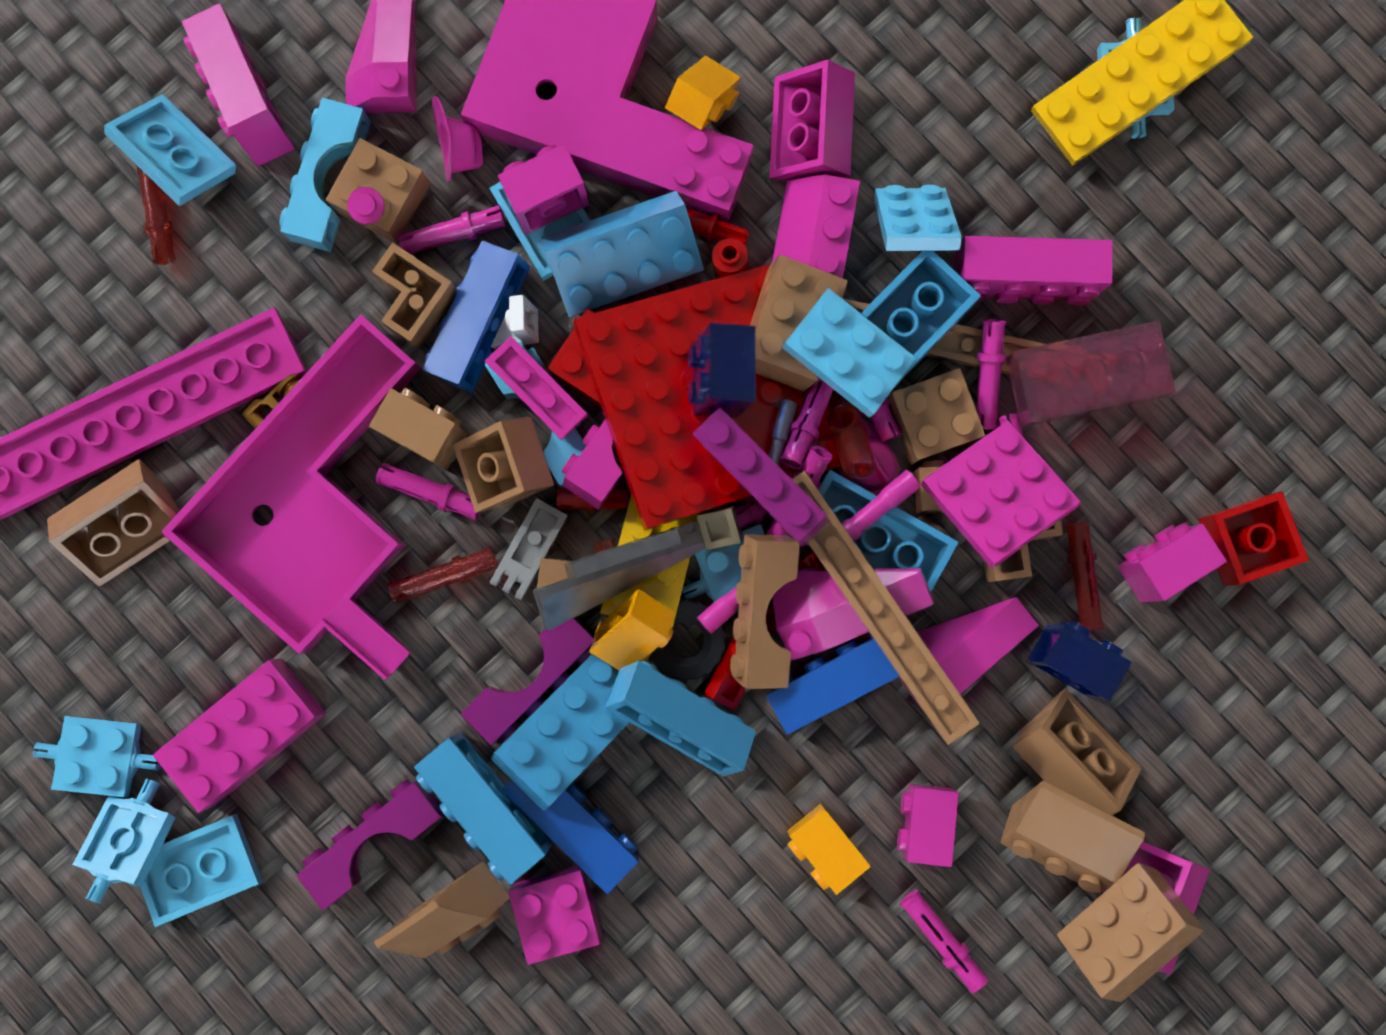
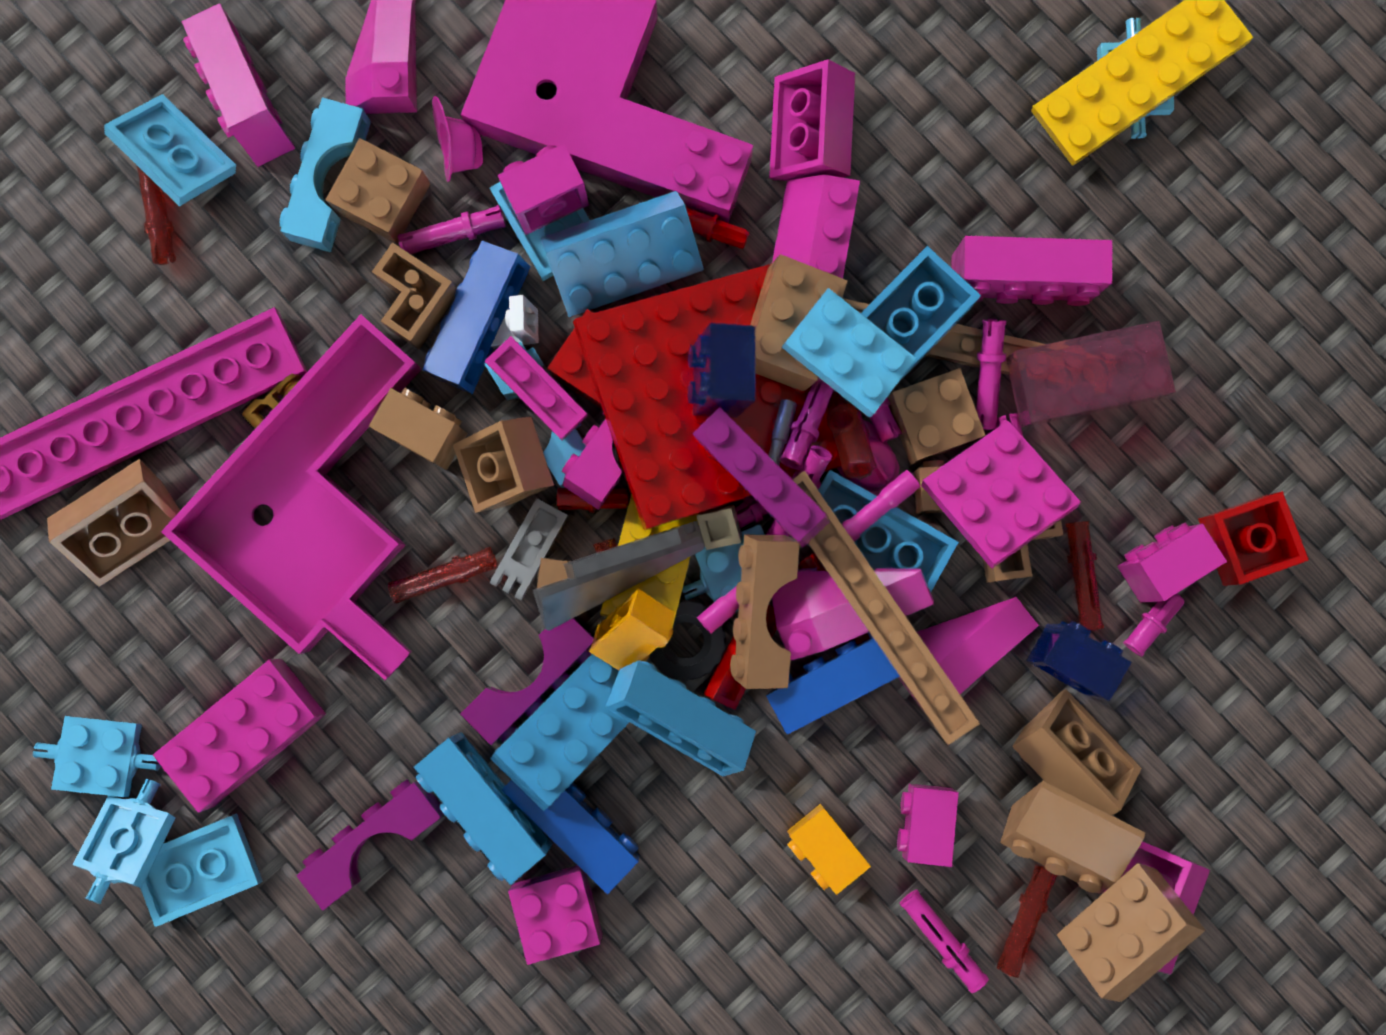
dark pink plate [347,187,385,224] -> none
medium nougat slope [374,861,510,958] -> none
dark pink pin [376,462,481,521] -> none
light orange brick [665,55,741,130] -> none
red brick [712,238,748,278] -> none
medium azure plate [874,185,962,251] -> none
none -> clear red pin [996,864,1058,978]
none -> dark pink axle [1123,593,1184,657]

